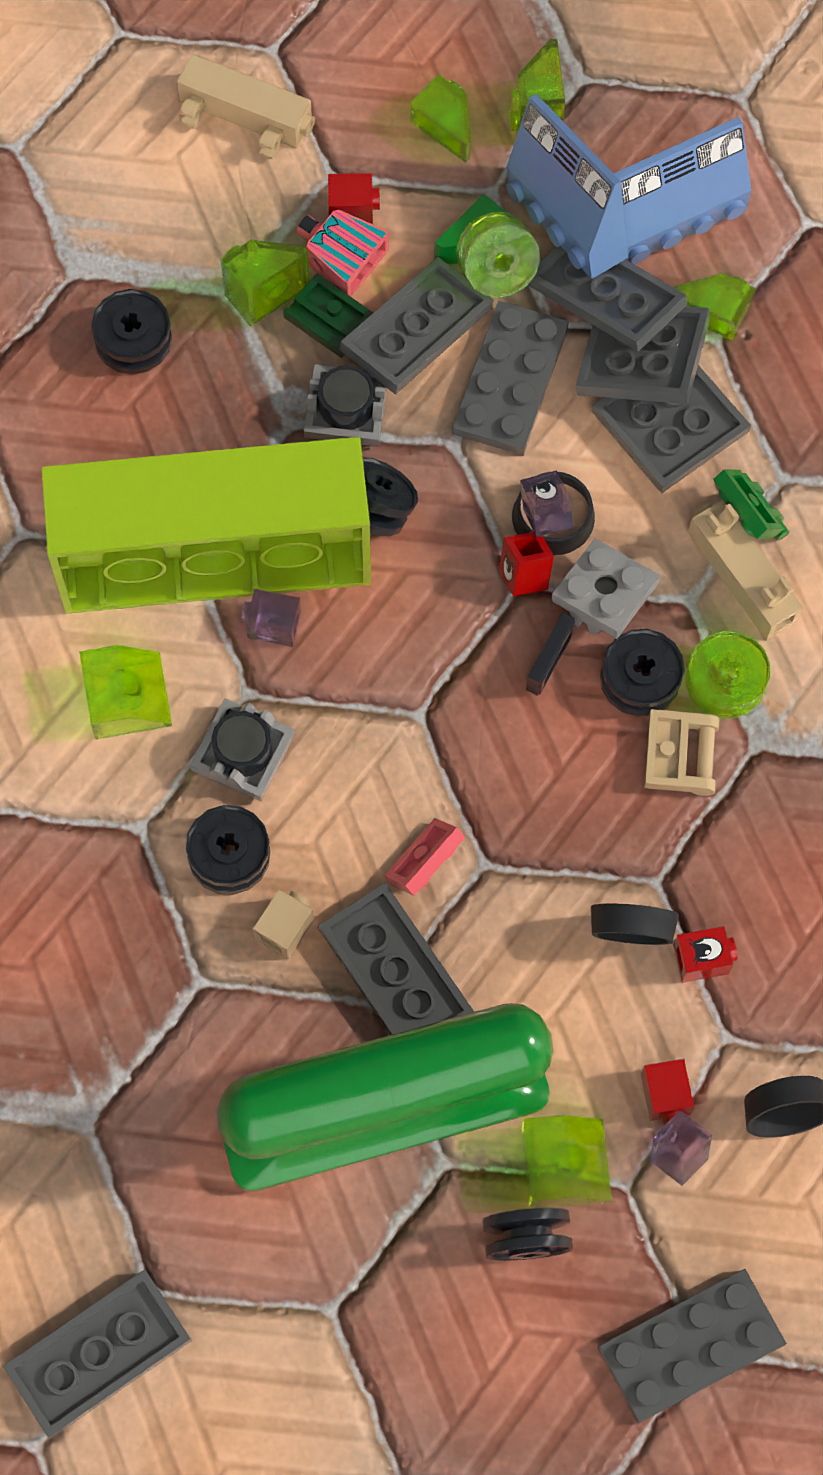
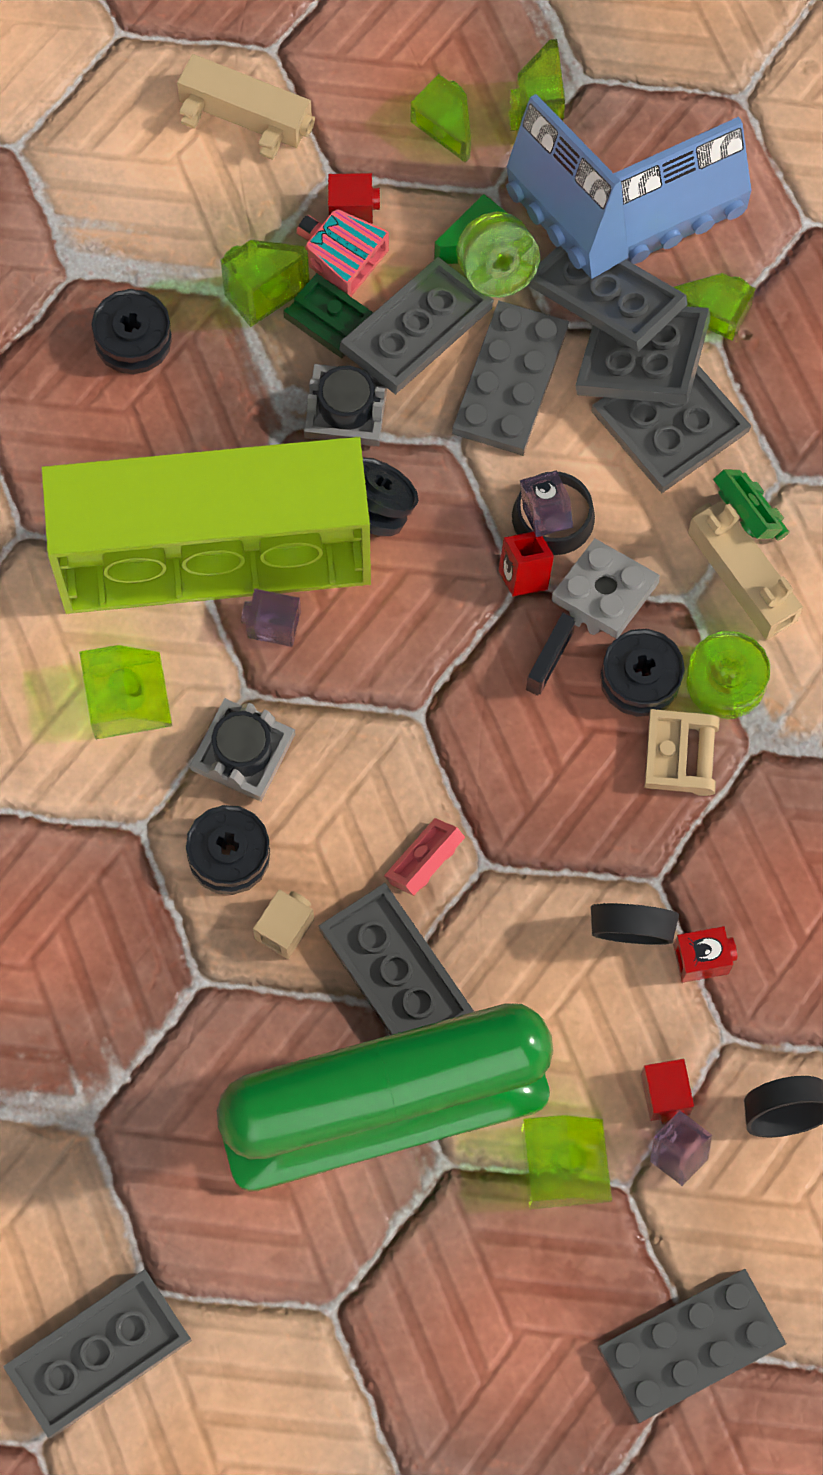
black wheel [483,1208,573,1261] -> none

